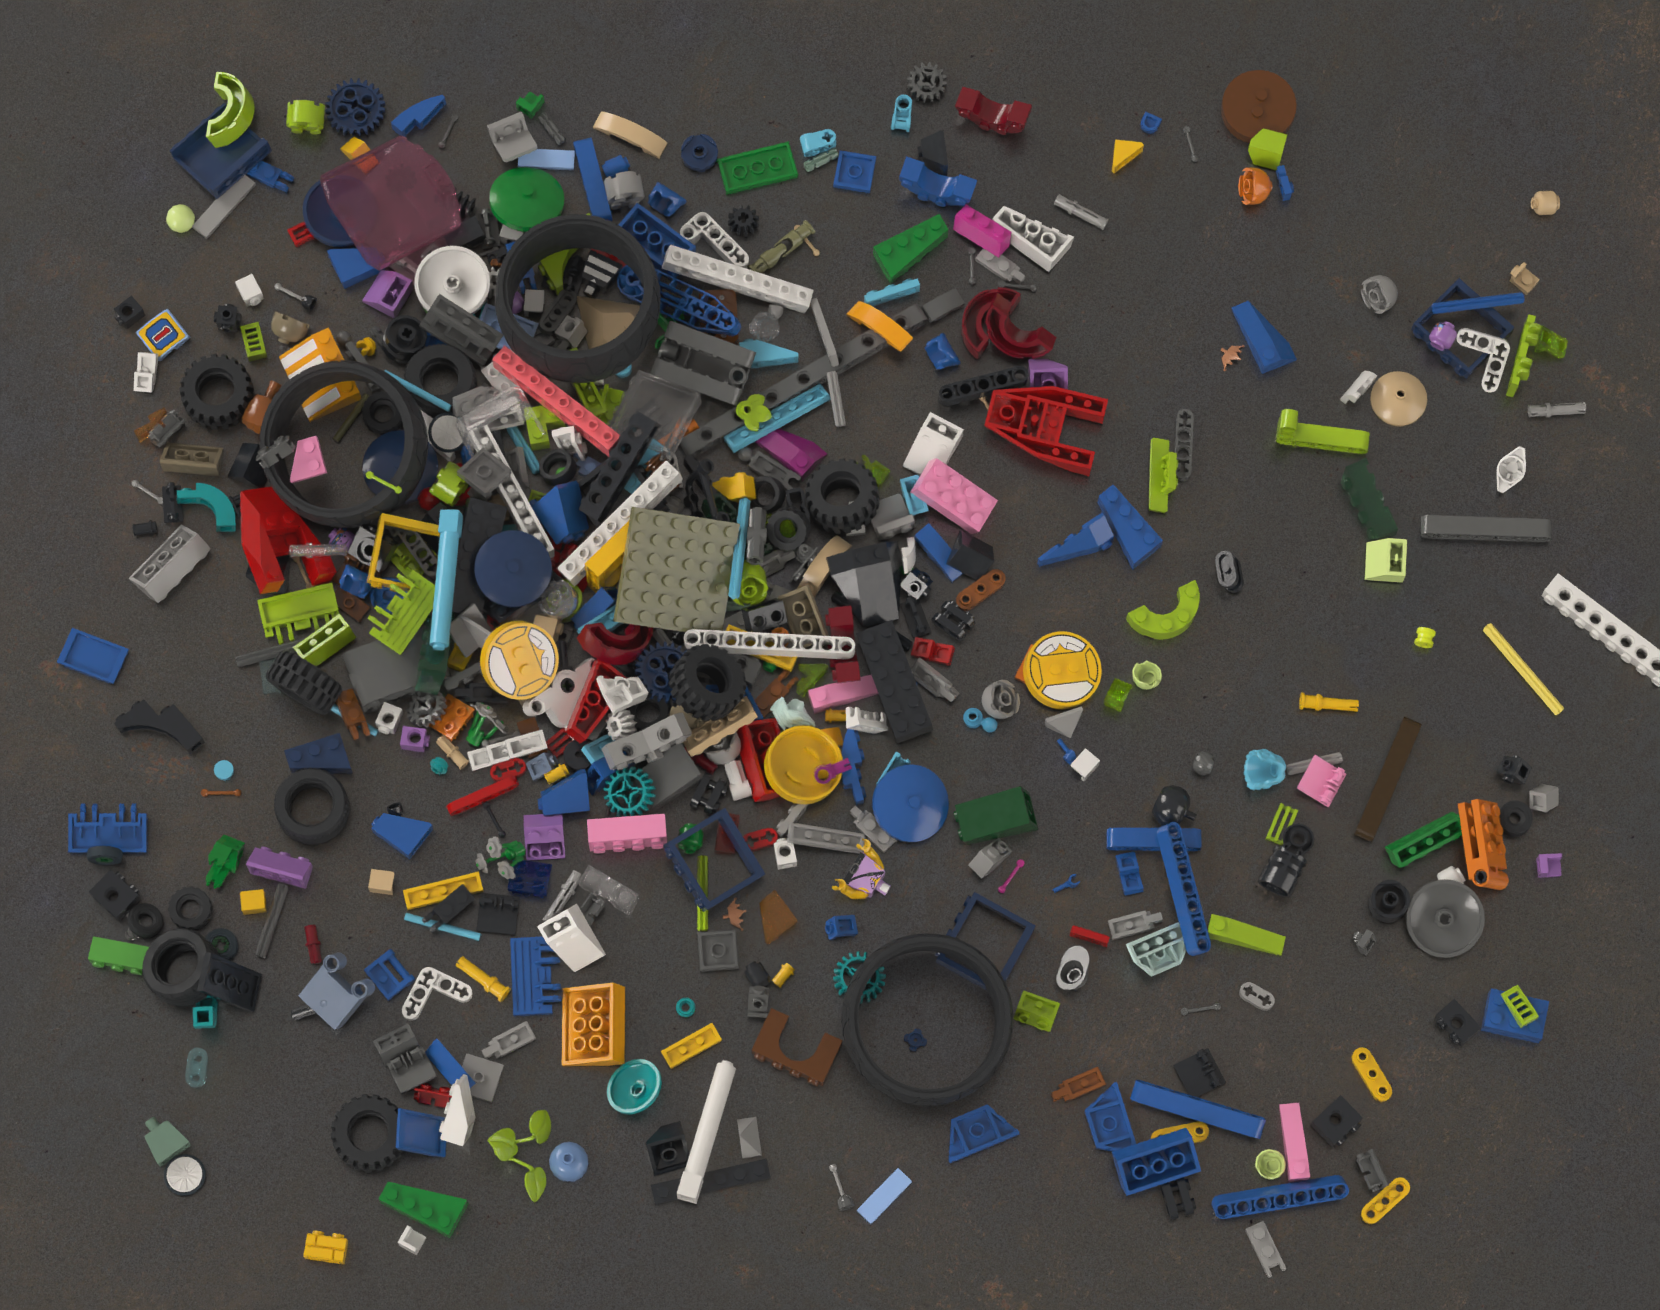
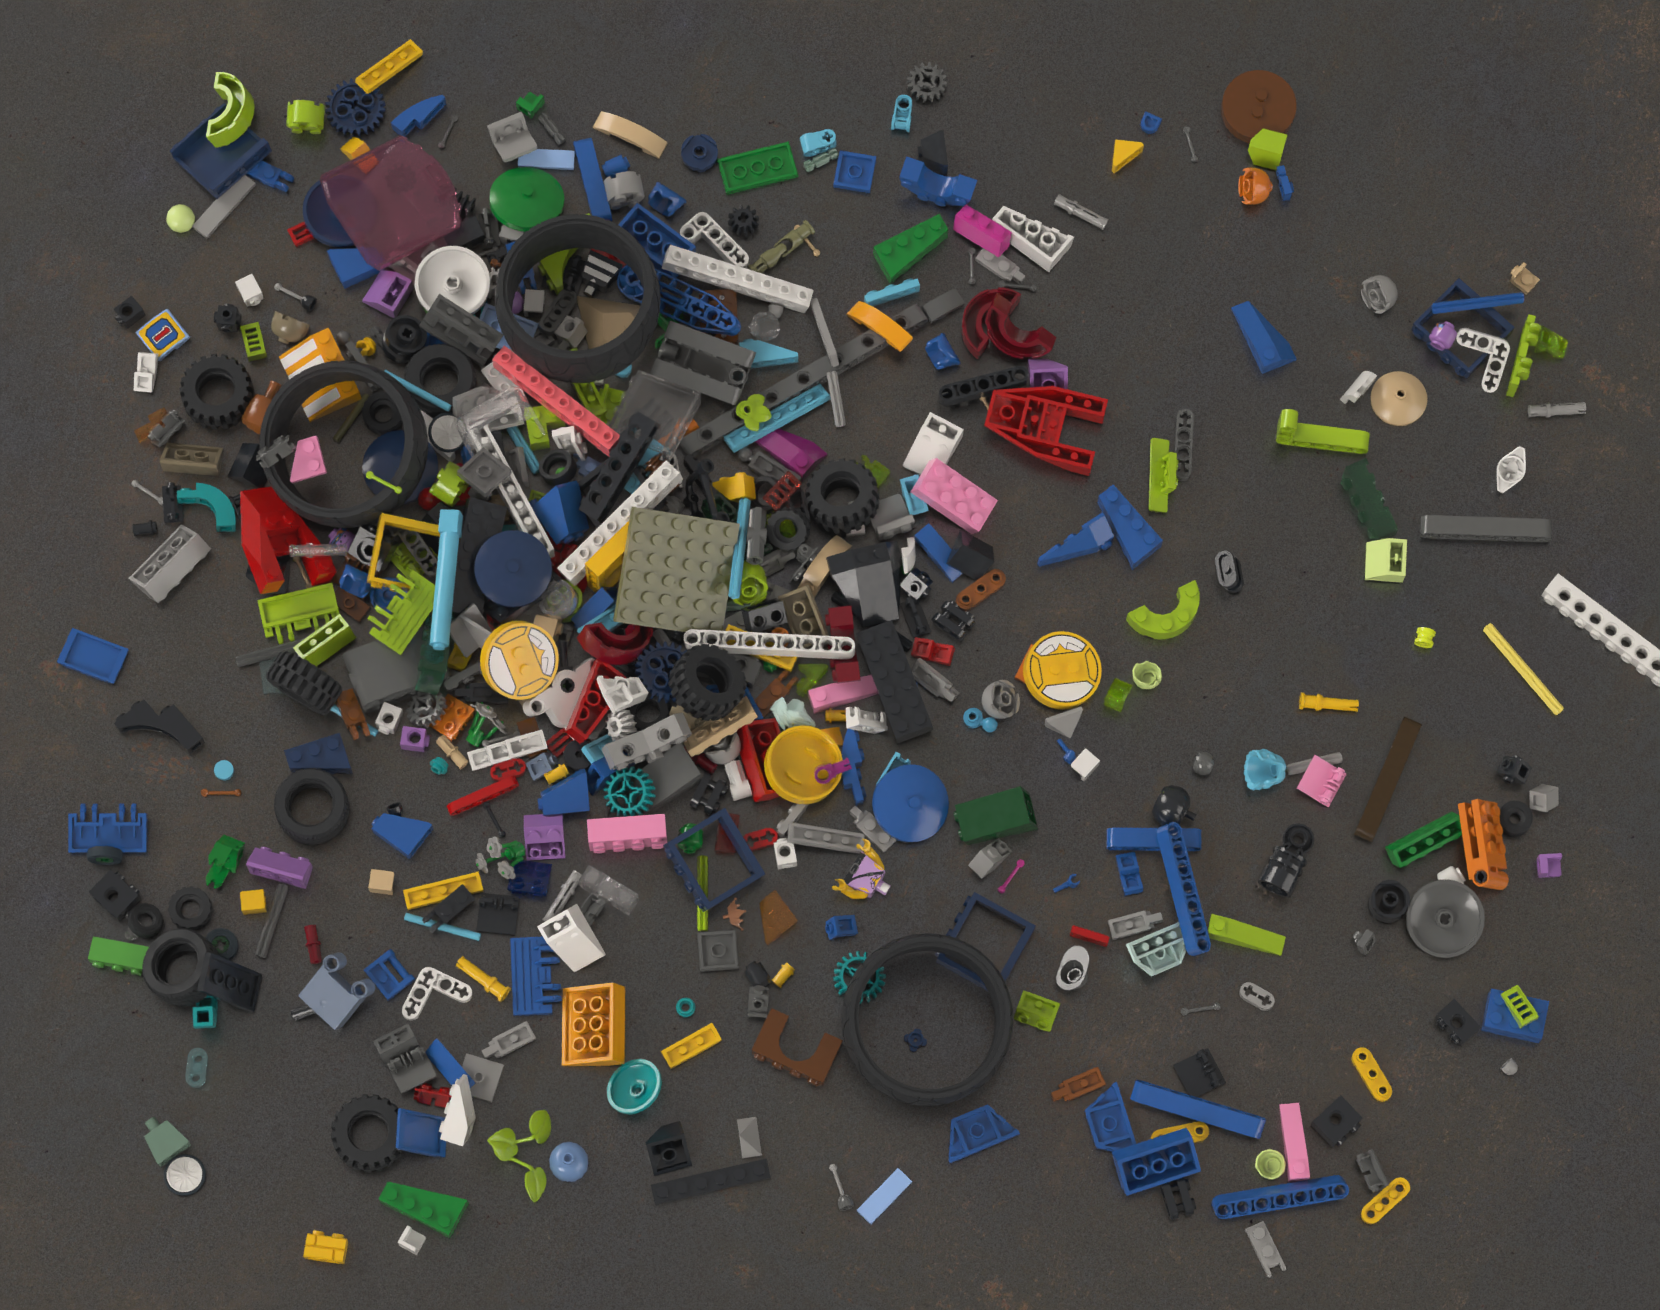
white brick [677,1060,736,1204] -> none
dark red brick [955,86,1032,135] -> none
nougat piece [1221,345,1245,371] -> none
lime tile [1266,803,1298,846] -> none
tan head [1531,191,1560,215] -> none
none -> yellow plate [355,39,423,94]
none -> clear red slope [762,470,802,511]
none -> light grey hinge [1500,1058,1518,1075]

